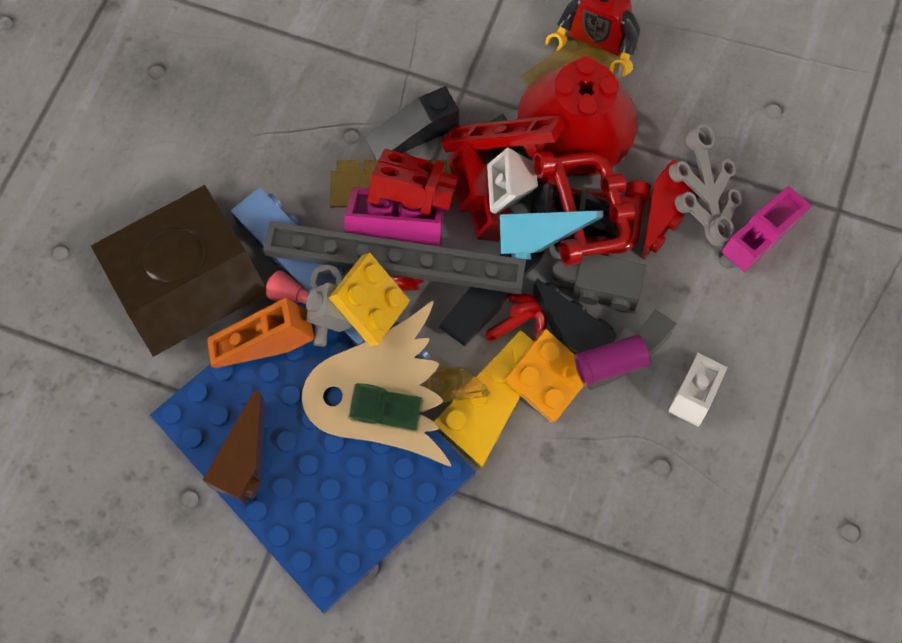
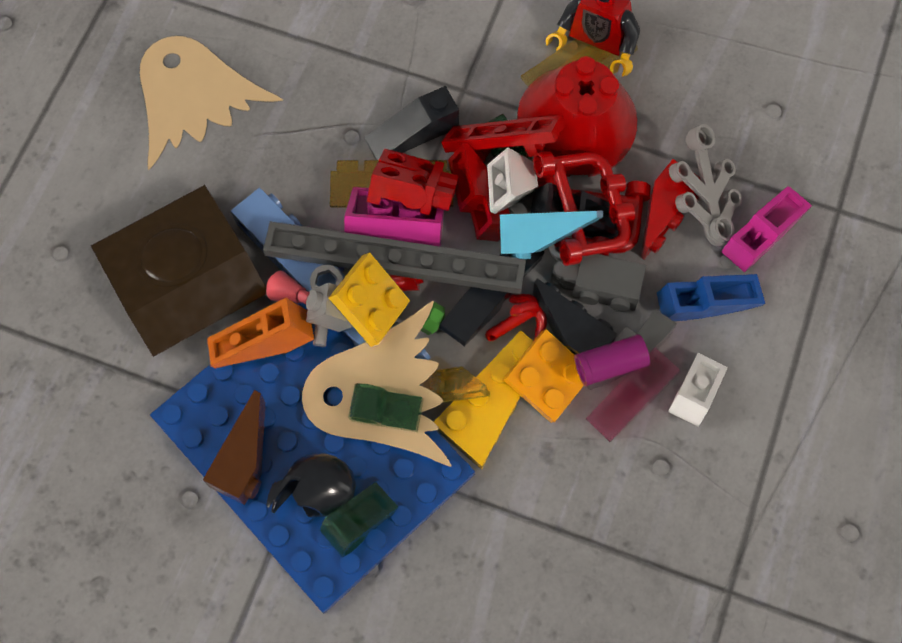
none -> tan piece [140,36,283,170]
none -> black helmet [266,453,356,517]
none -> clear green plate [320,482,398,557]
none -> bright green tile [420,302,445,335]
none -> clear pink slope [586,347,681,442]
none -> blue slope [656,274,766,322]

